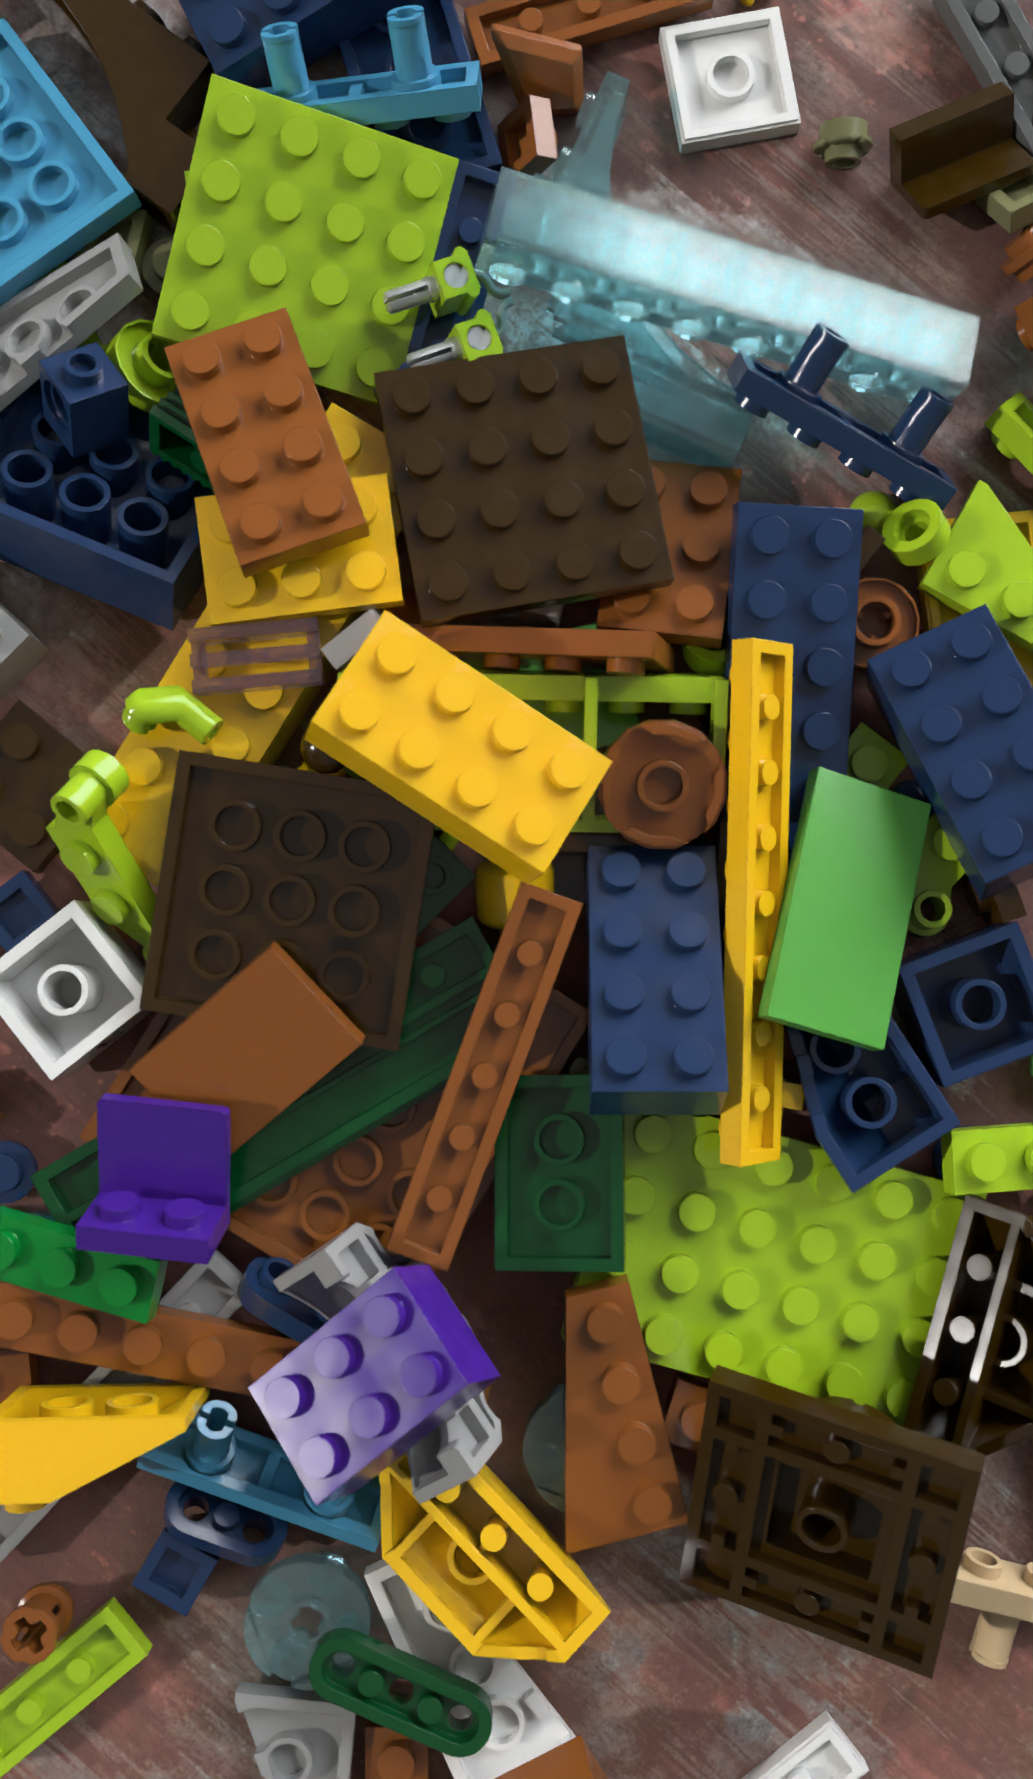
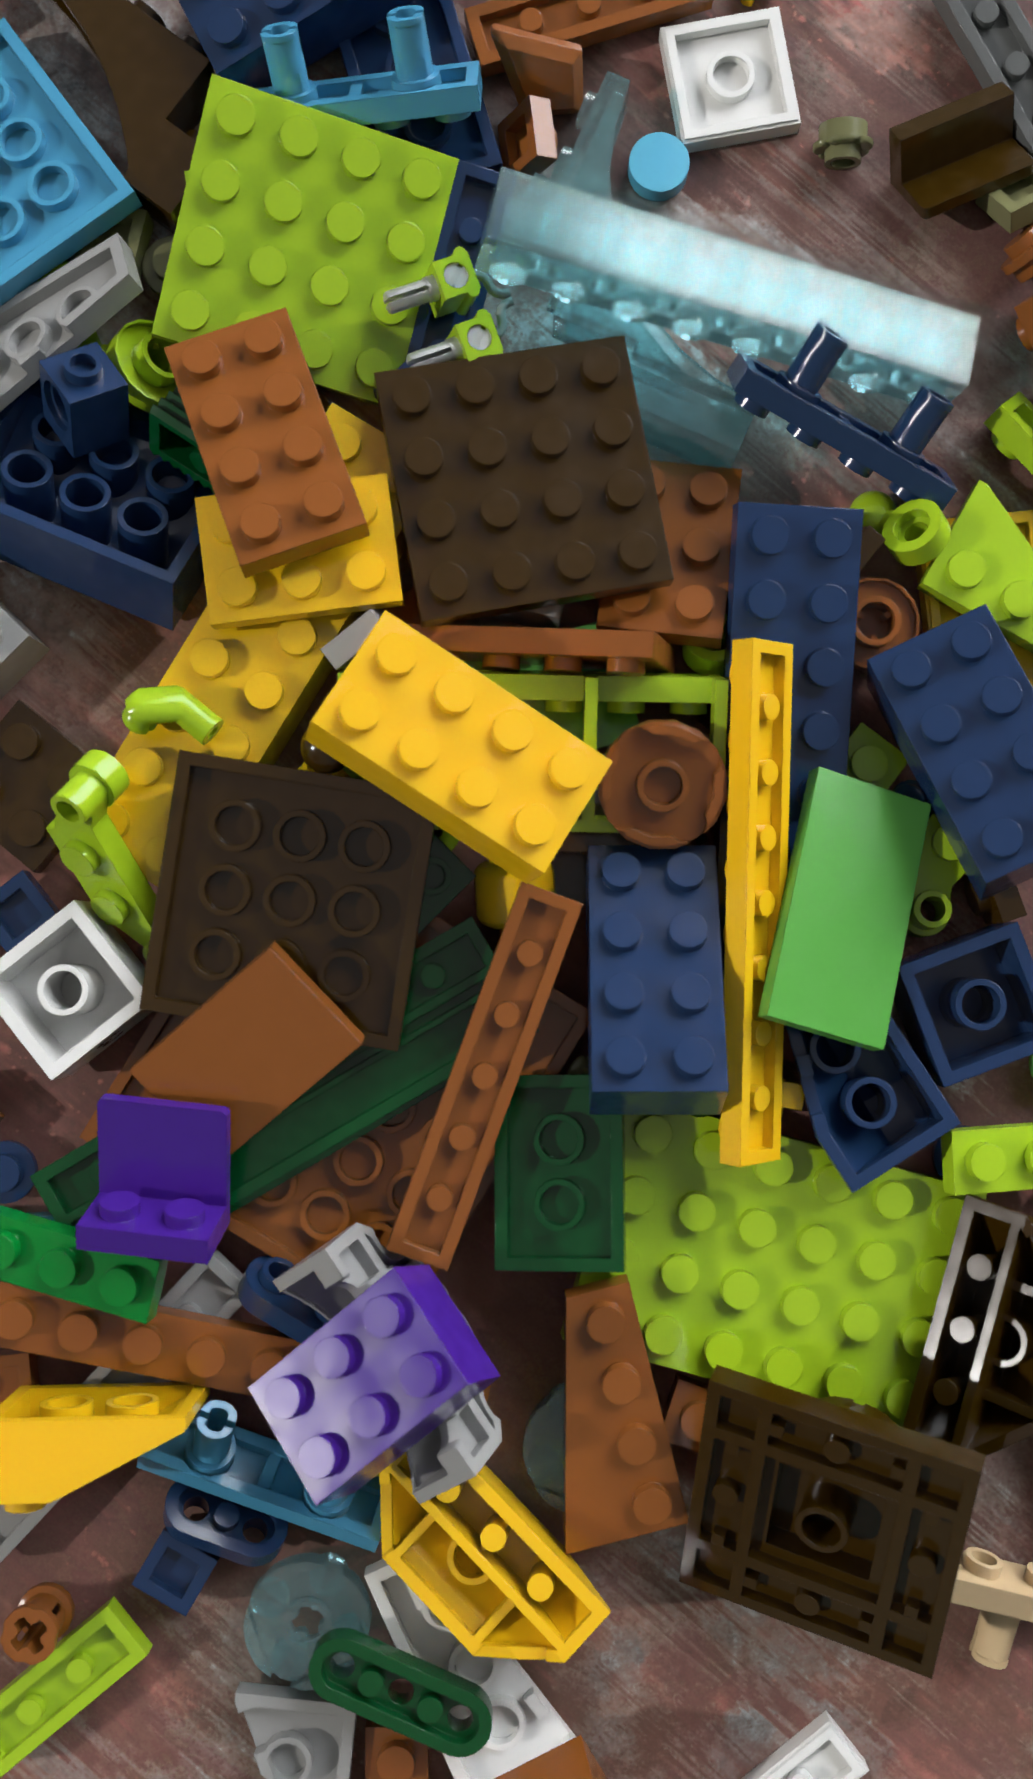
tile [187,617,325,696] -> none
none -> medium azure tile [628,132,690,201]

